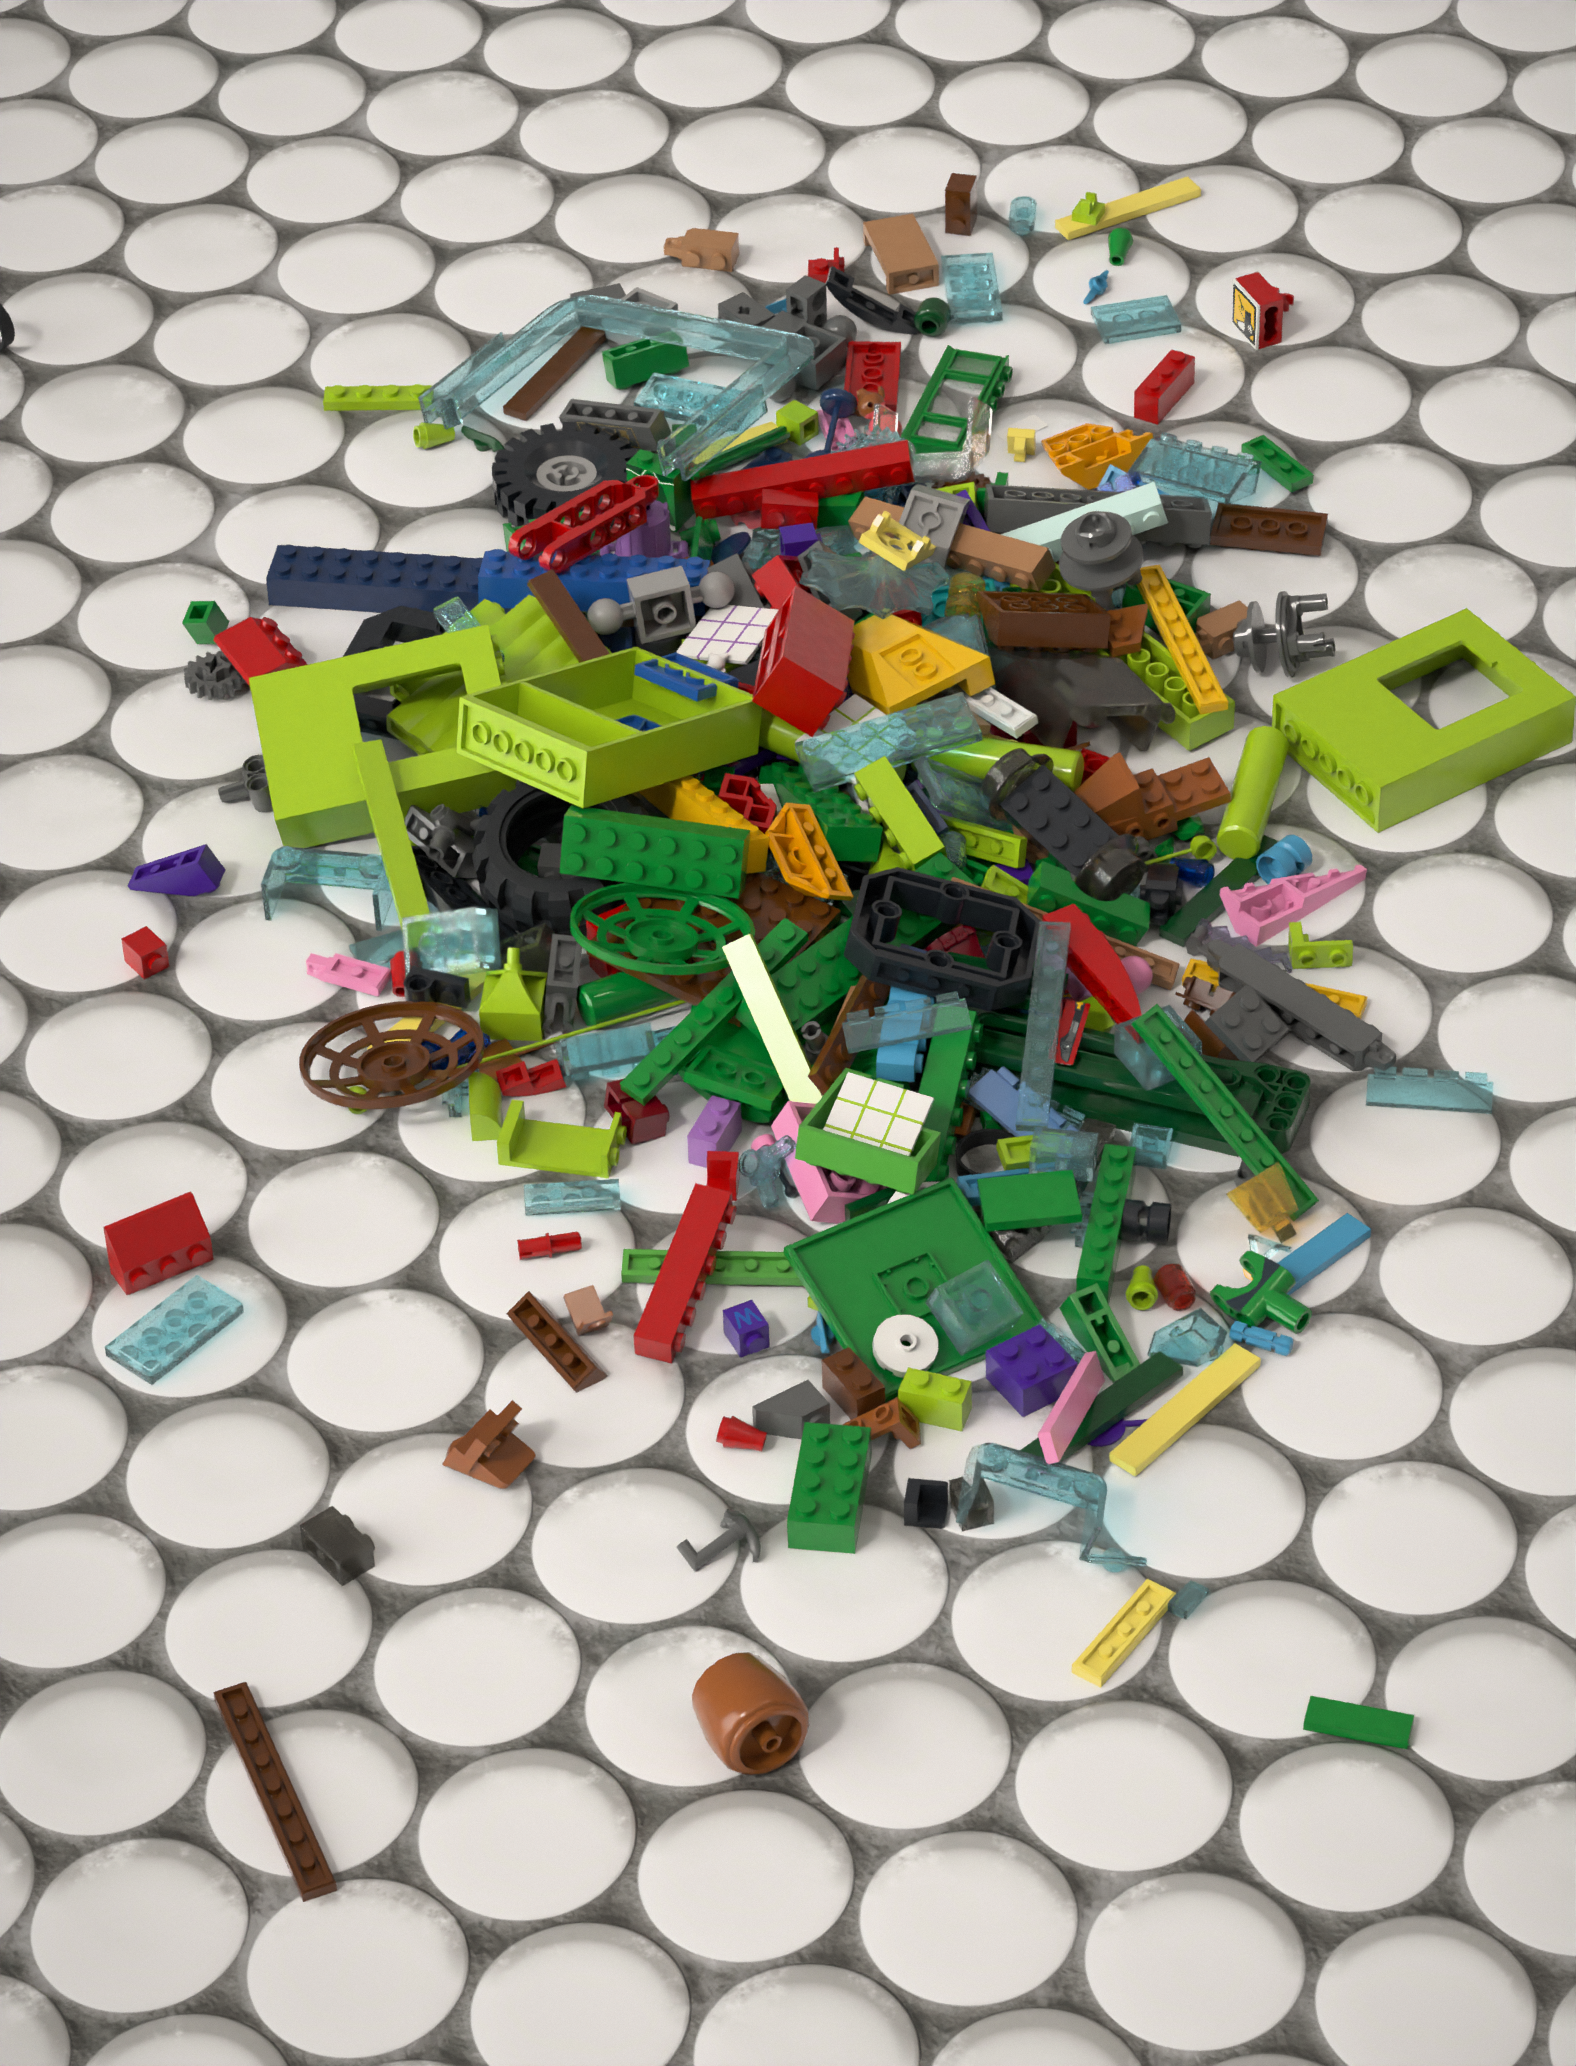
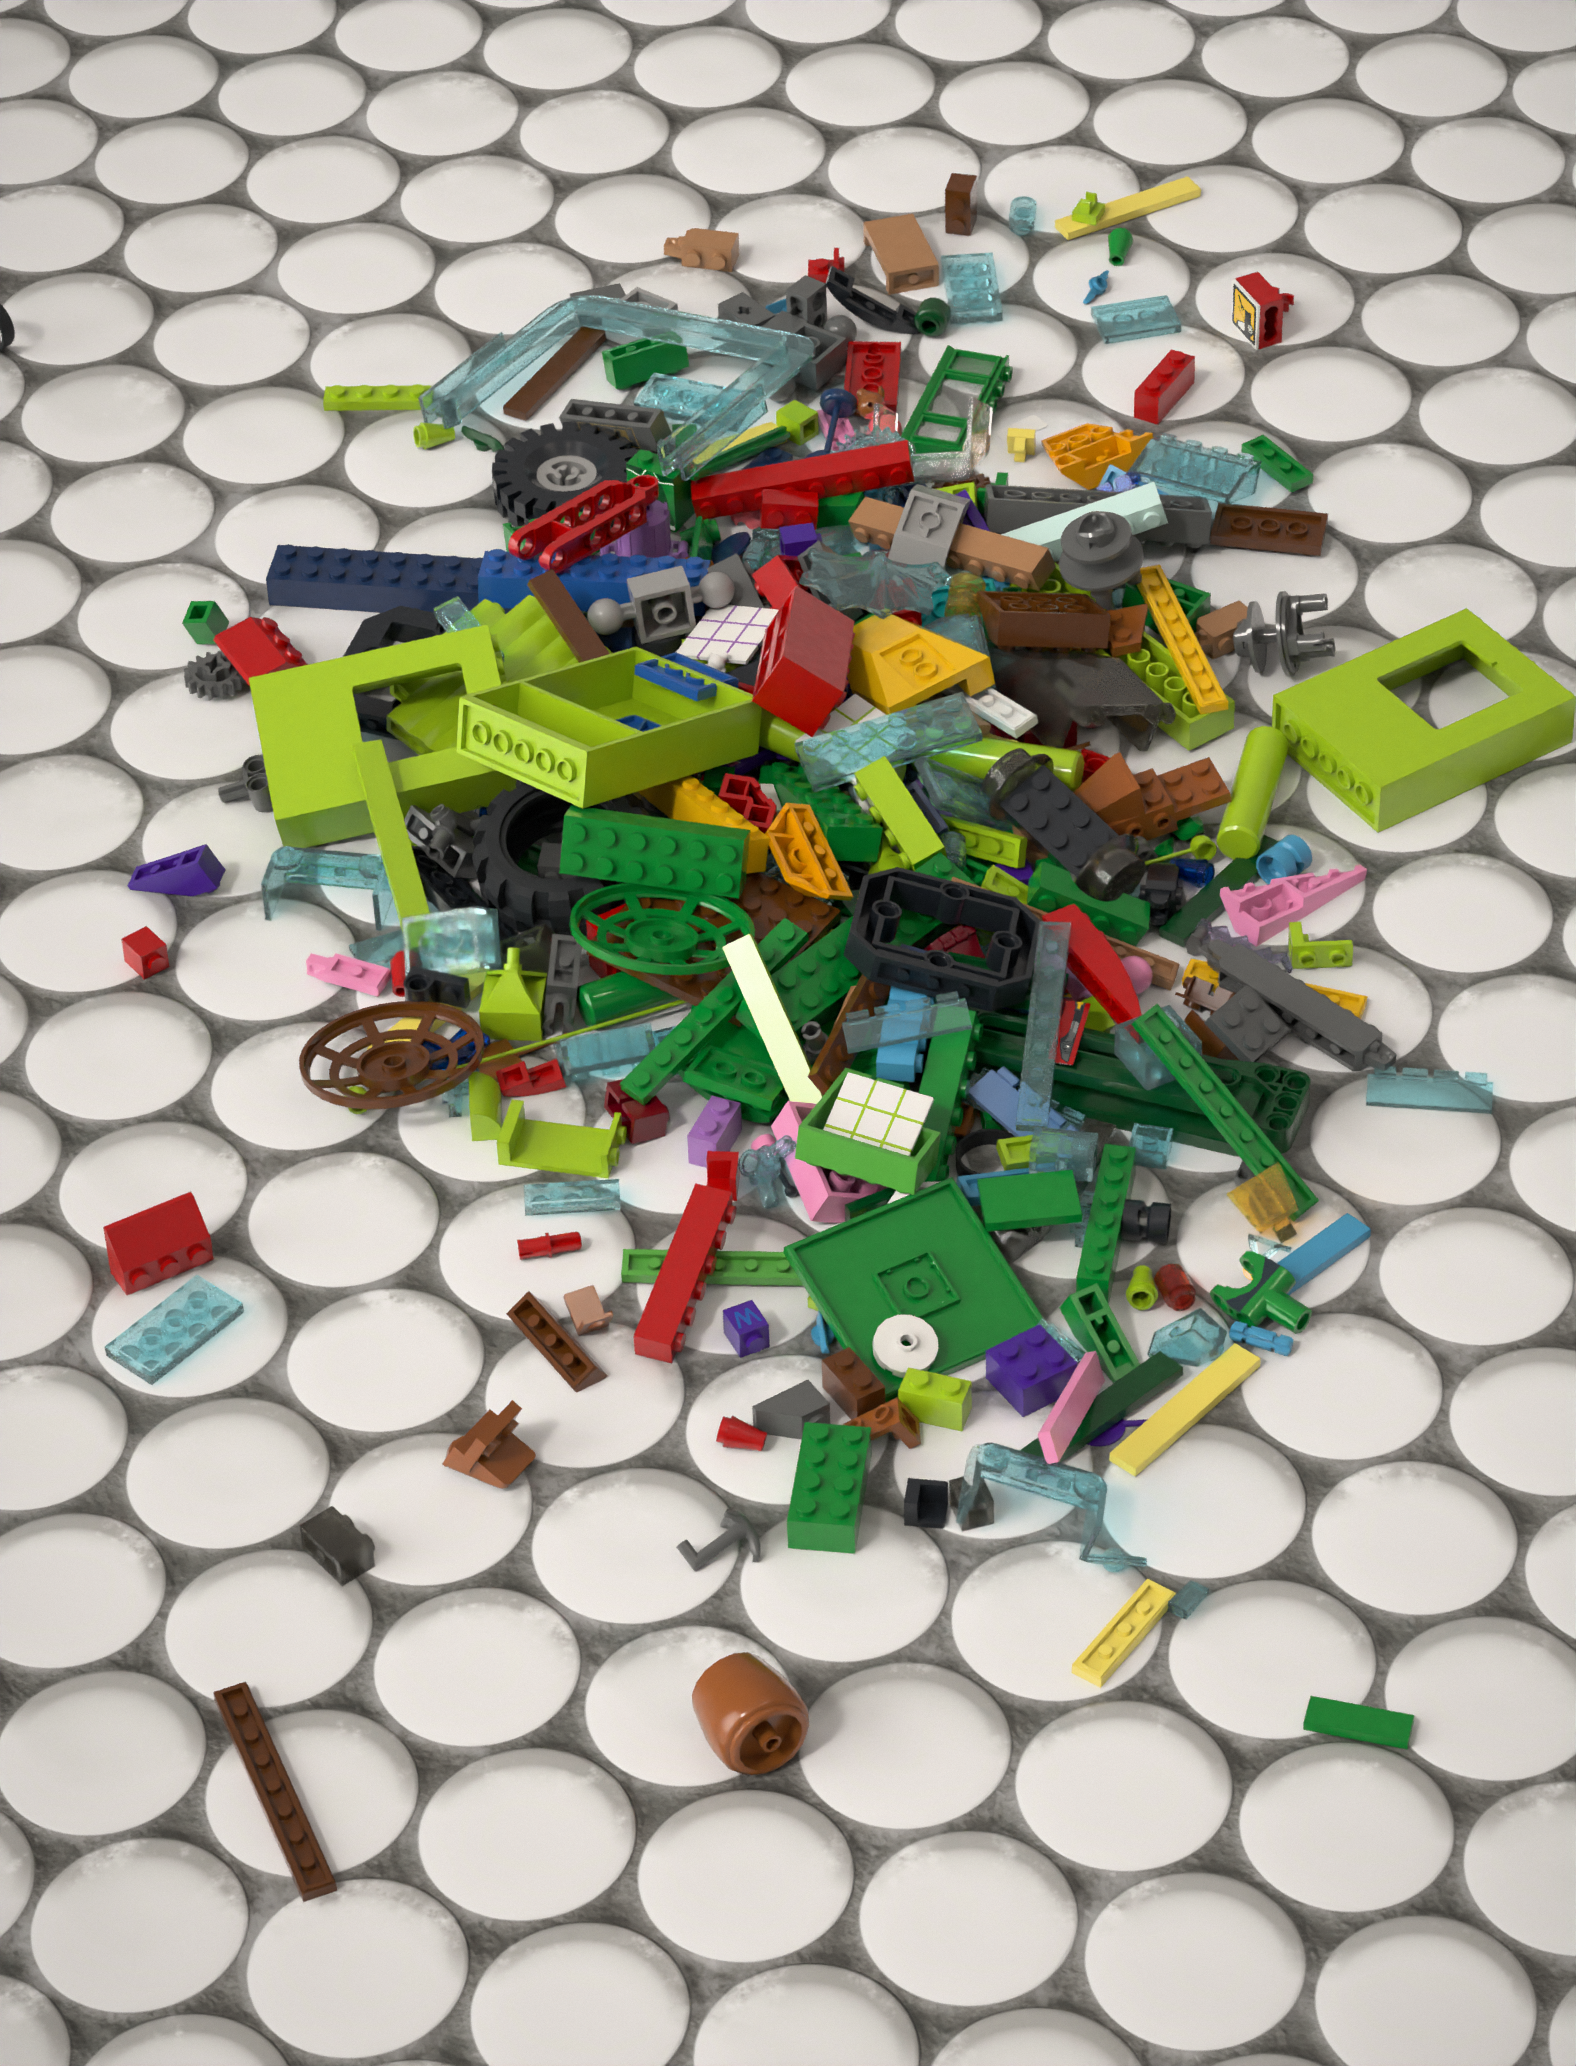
light yellow piece [859,511,936,571] -> none
clear light blue brick [925,1259,1024,1356] -> none

